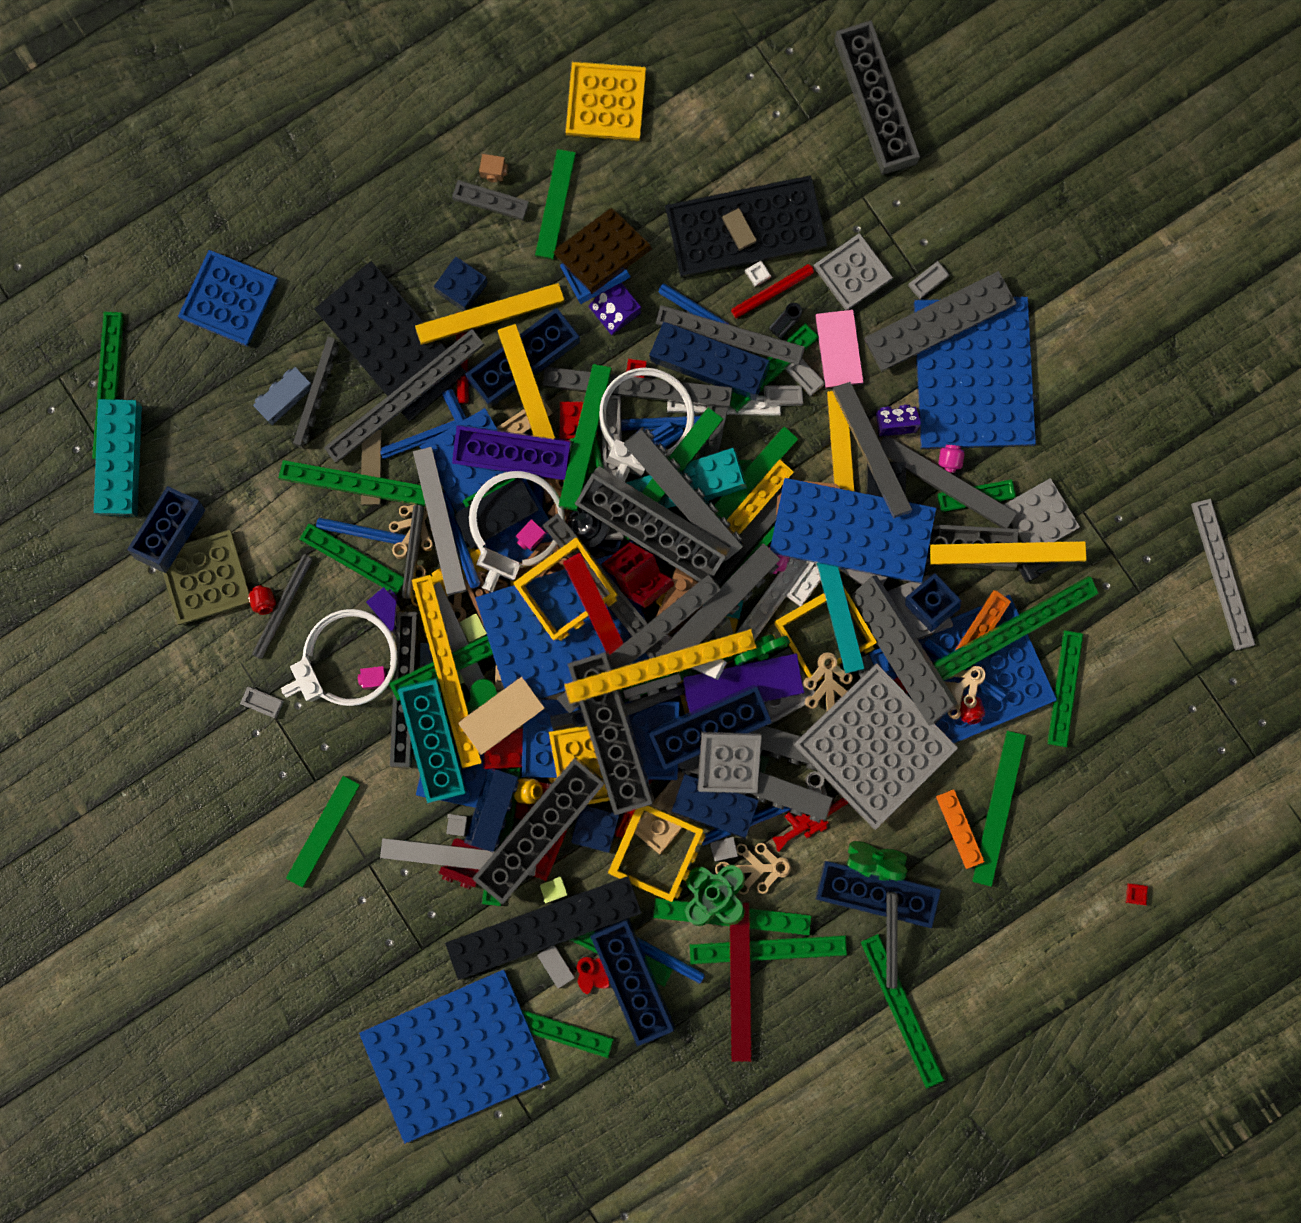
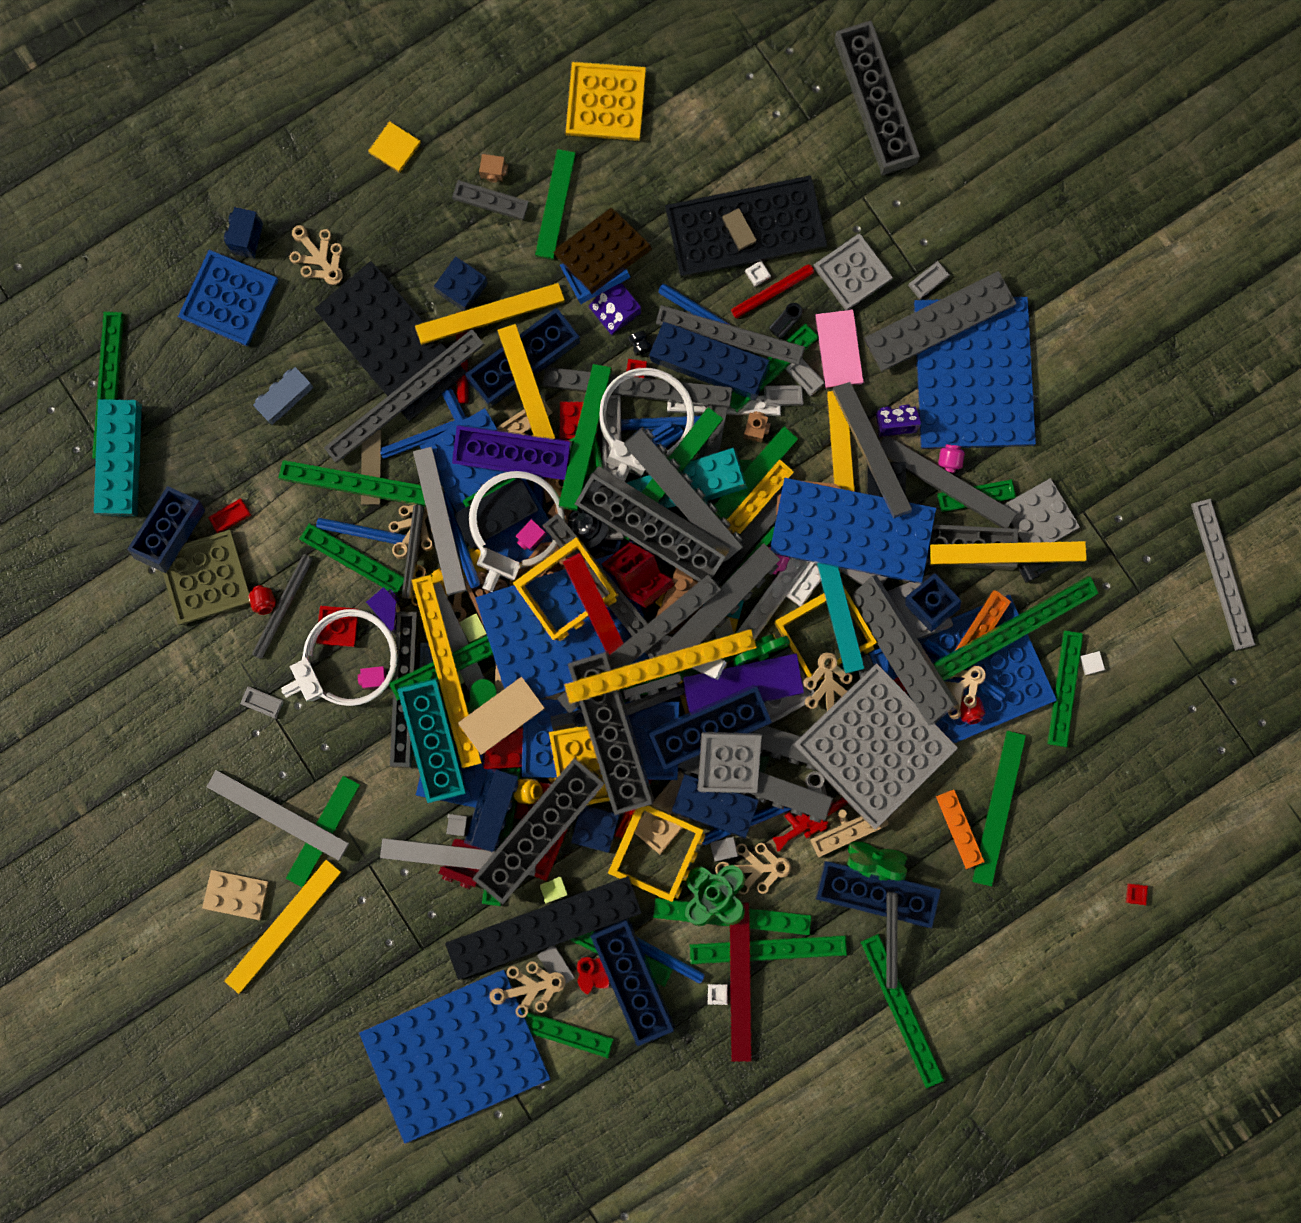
dark grey plate [293,337,339,449] -> none
none -> tan plate [202,870,269,920]
none -> light grey tile [206,770,349,861]
none -> red tile [208,498,251,534]
none -> dark blue brick [224,207,263,259]
none -> yellow tile [224,860,342,994]
none -> tan plant [289,226,343,285]
none -> red plate [316,606,359,648]
none -> yellow tile [369,121,421,173]
none -> tan plant [490,961,565,1017]
none -> black wheel [628,330,652,356]
none -> white tile [708,984,728,1005]
none -> medium nougat brick [744,411,770,443]
none -> tan plate [810,810,889,857]
none -> white tile [1080,651,1105,675]

